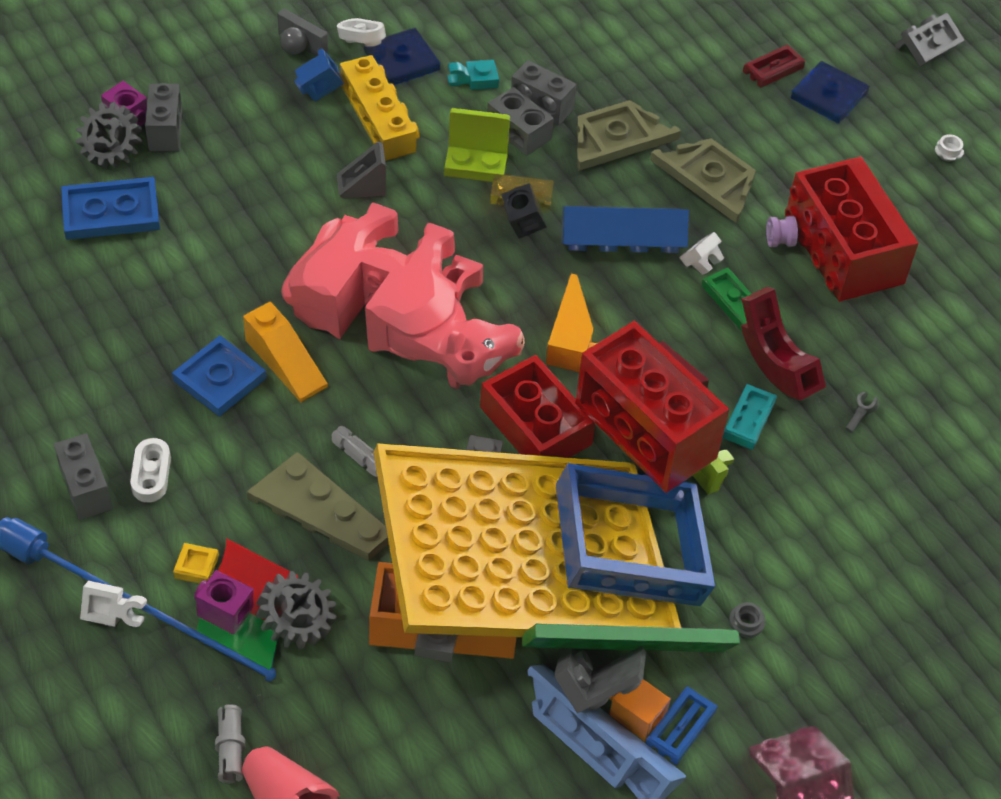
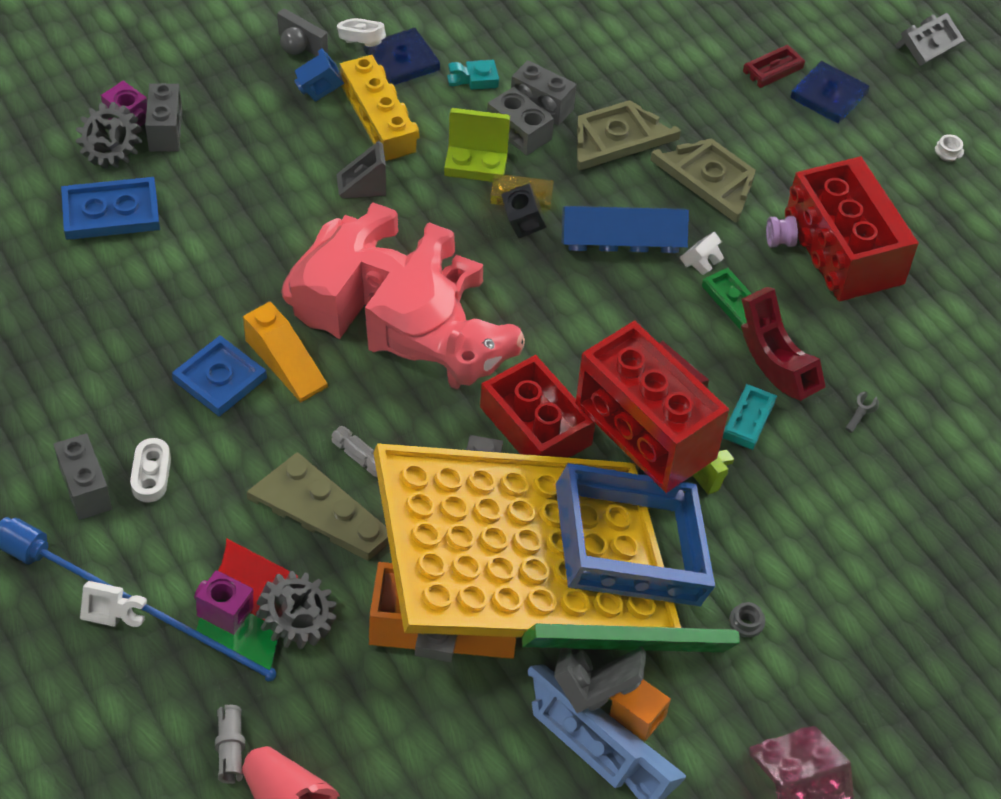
yellow tile [173,543,219,584] -> none
light orange slope [546,273,597,372] -> none
blue tile [646,686,718,765] -> none

